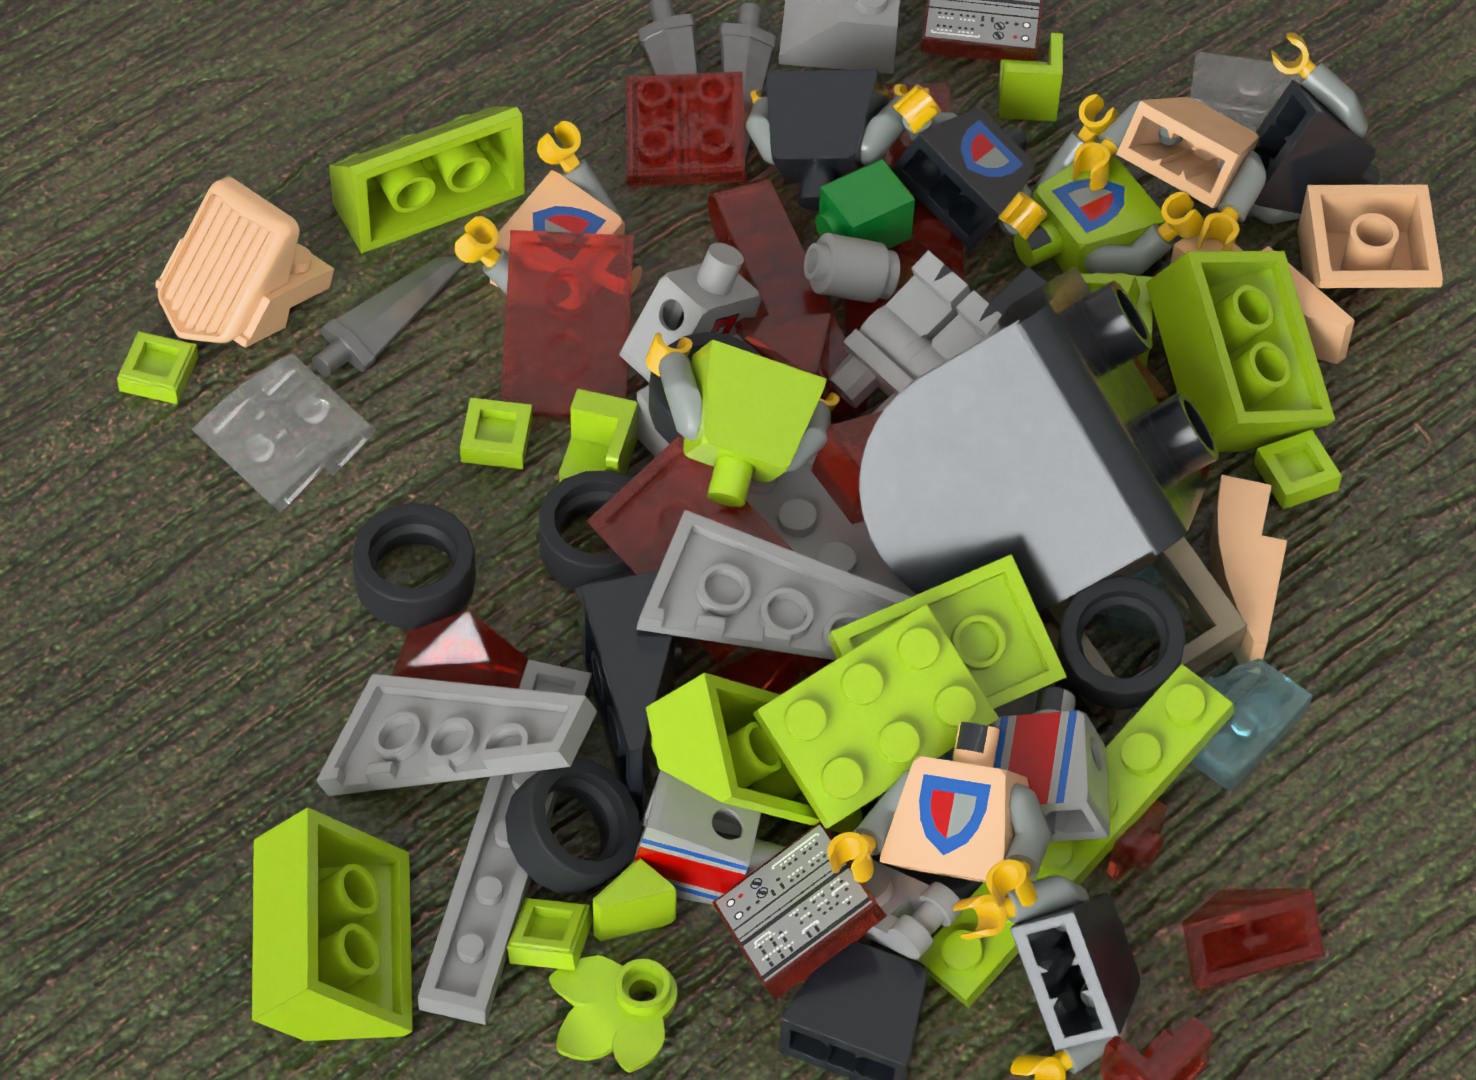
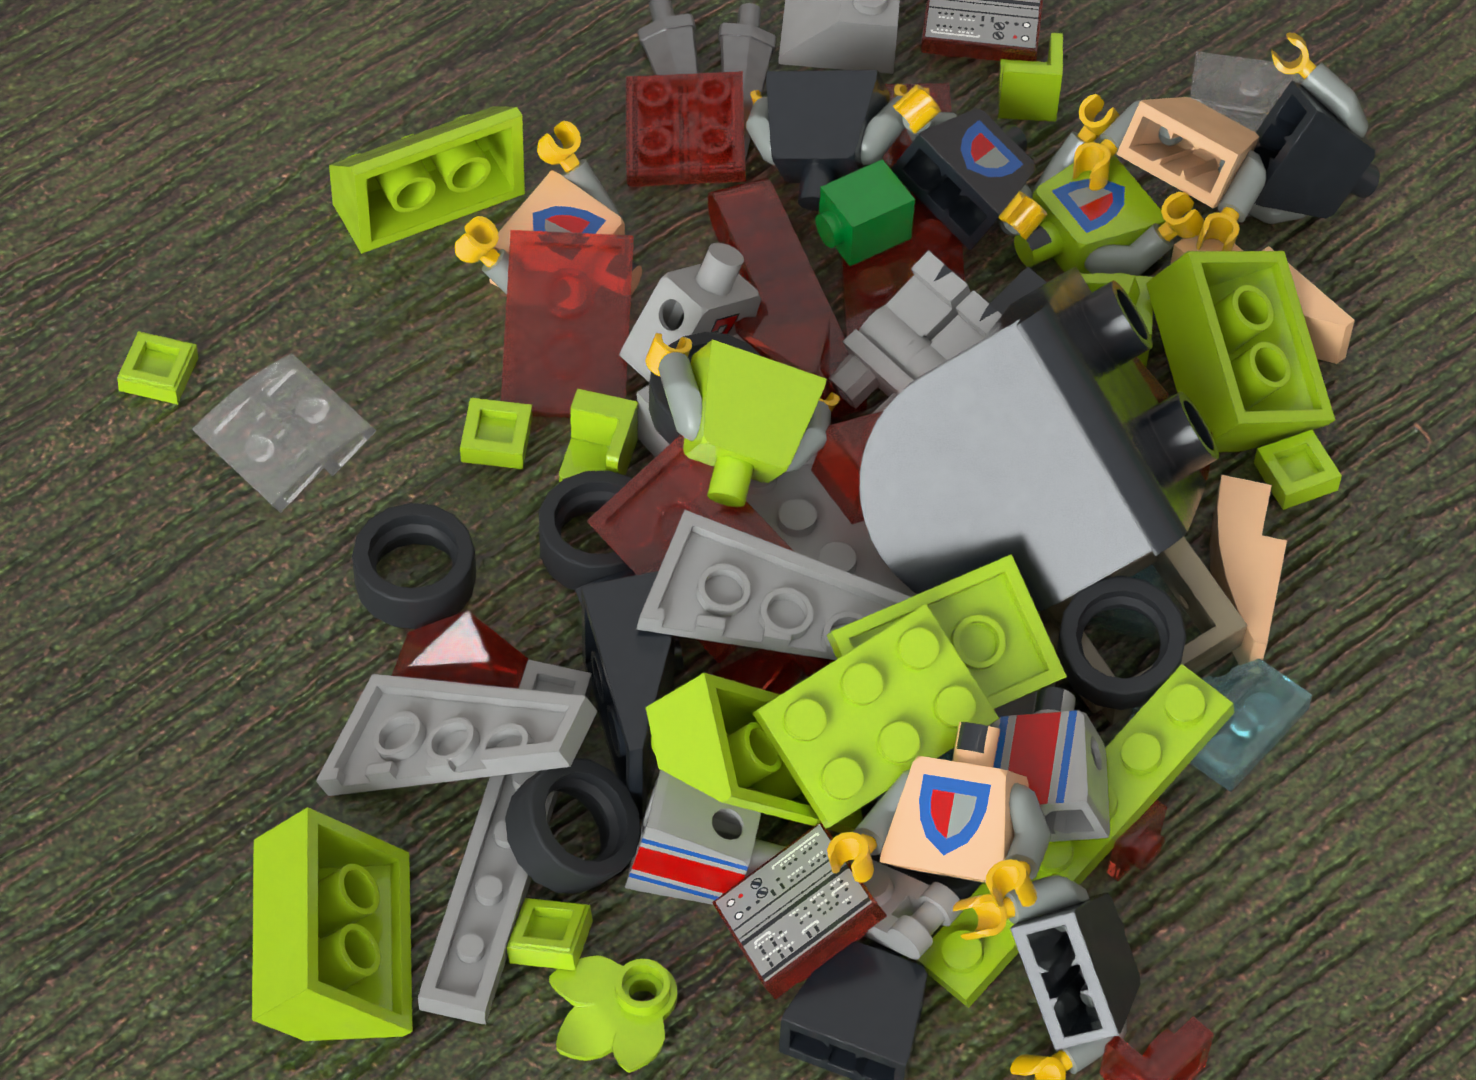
light nougat piece [155,177,334,348] -> none
flat silver bar [312,256,466,377] -> none
lime slope [593,858,677,941] -> none
light grey brick [804,233,900,303] -> none
clear red slope [1182,888,1325,990] -> none
light nougat slope [1297,185,1443,288] -> none

